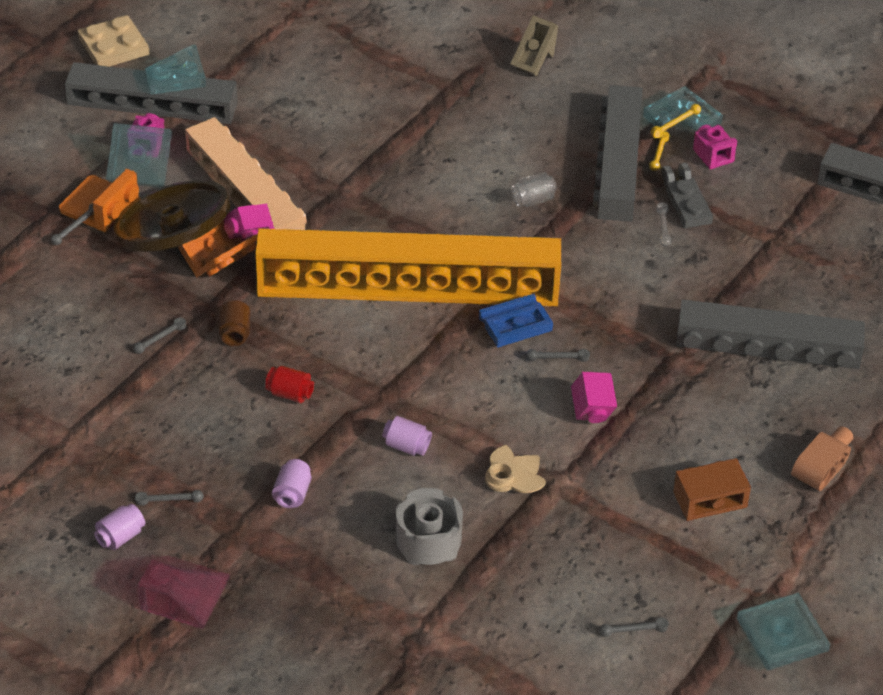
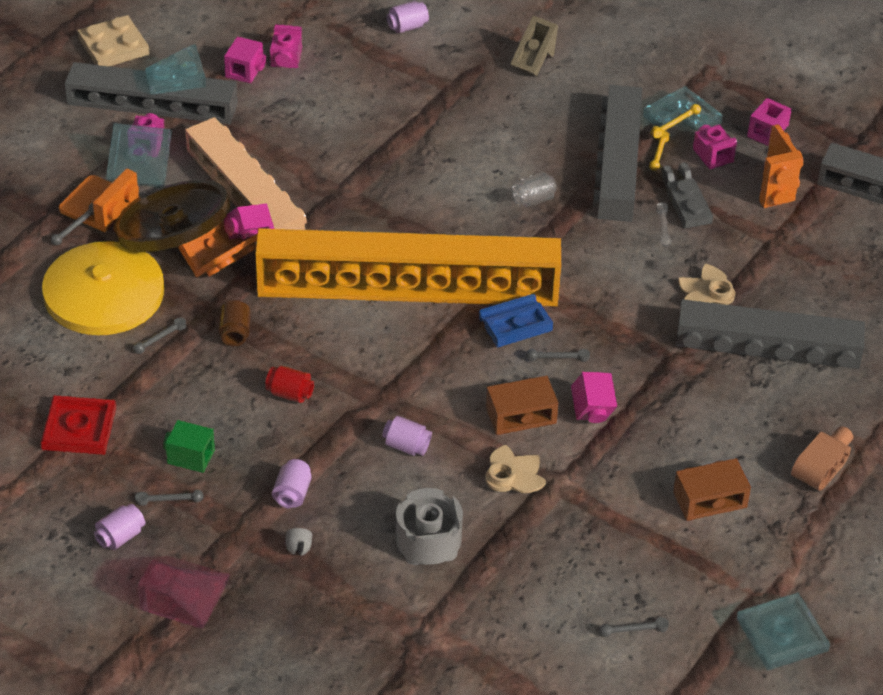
none -> red tile [41,395,116,455]
none -> yellow dish [42,241,164,335]
none -> green brick [163,420,215,473]
none -> dark pink brick [224,36,266,84]
none -> dark pink brick [270,24,302,68]
none -> light grey hinge [285,528,312,556]
none -> lavender brick [387,1,429,33]
none -> dark orange brick [486,376,558,435]
none -> tan plate [678,264,735,305]
none -> dark pink brick [747,98,791,146]
none -> orange bracket [759,124,803,208]

